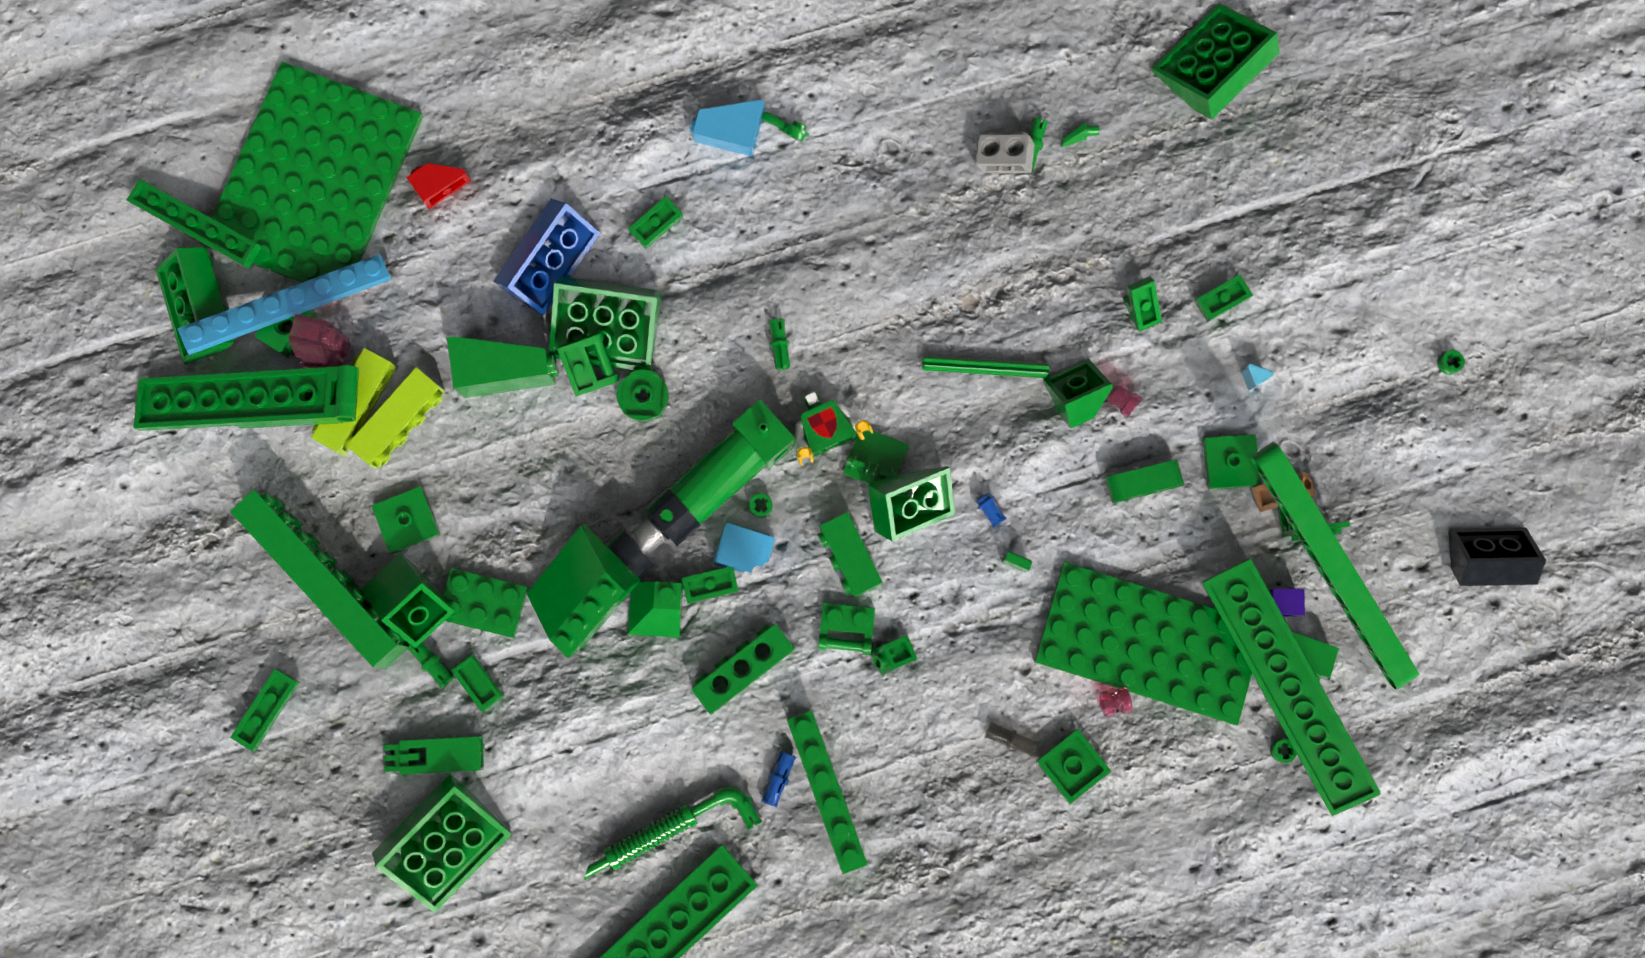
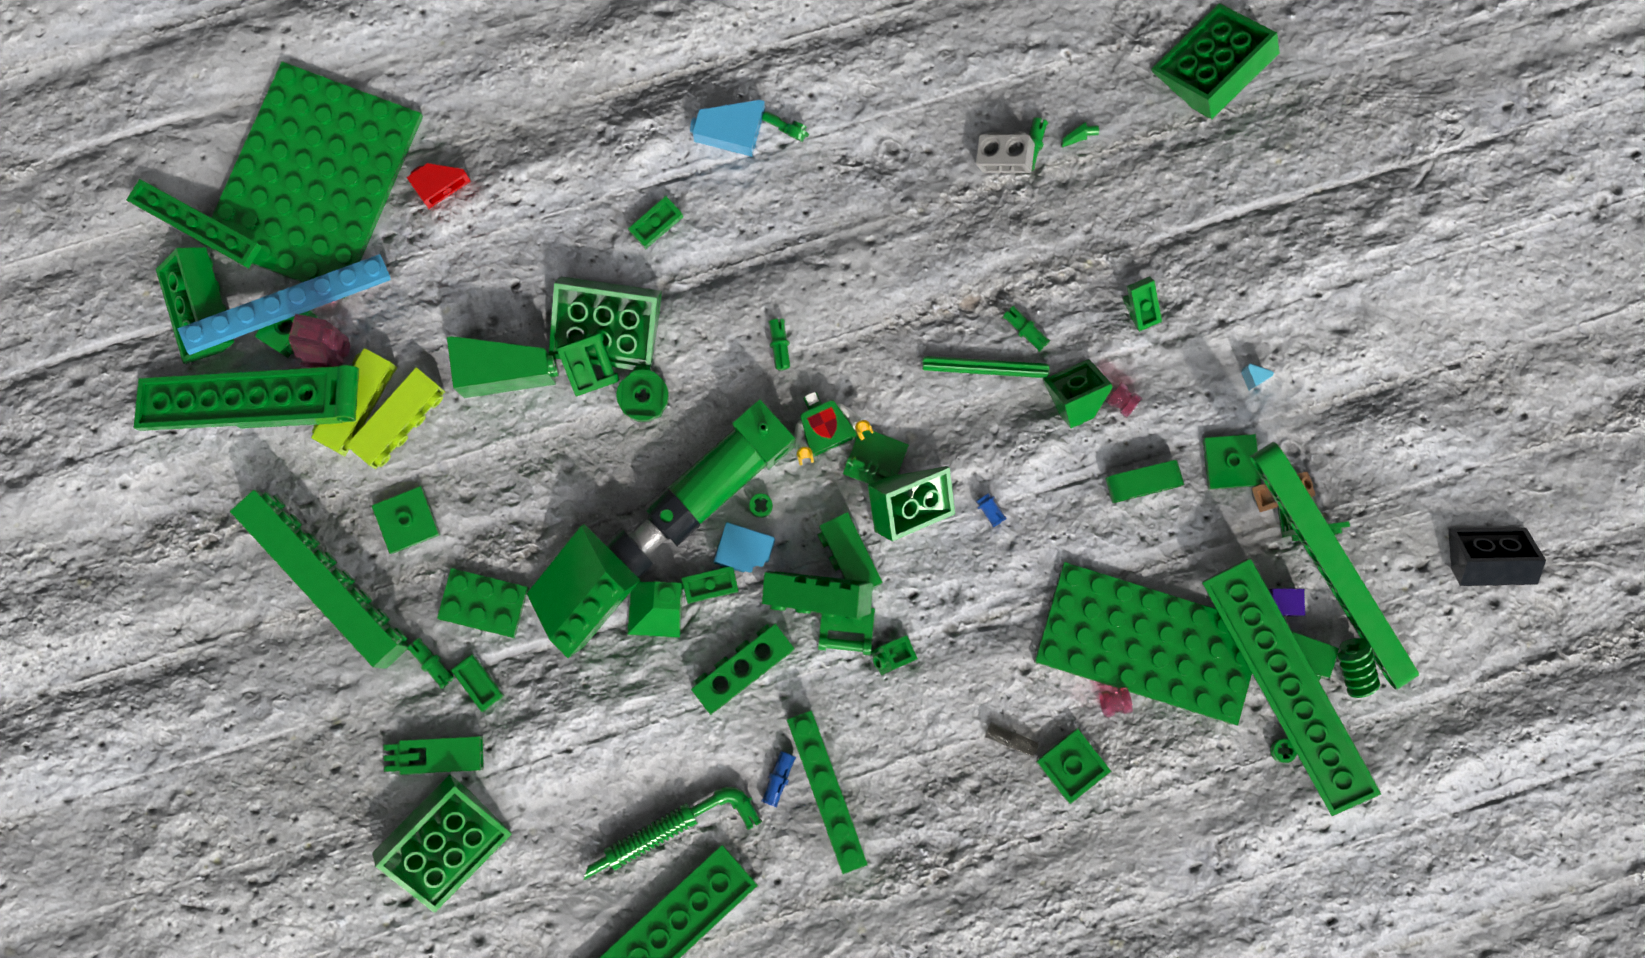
green plate [230,668,300,752] -> none
green slope [361,553,455,648] -> none
blue slope [493,198,600,316] -> none
green tile [1002,551,1032,573] -> none
green plate [1195,274,1253,322] -> none
green bush [1437,350,1465,375] -> none
none -> green wedge [762,571,873,620]
none -> green pin [1003,305,1051,352]
none -> green piece [1337,638,1380,698]

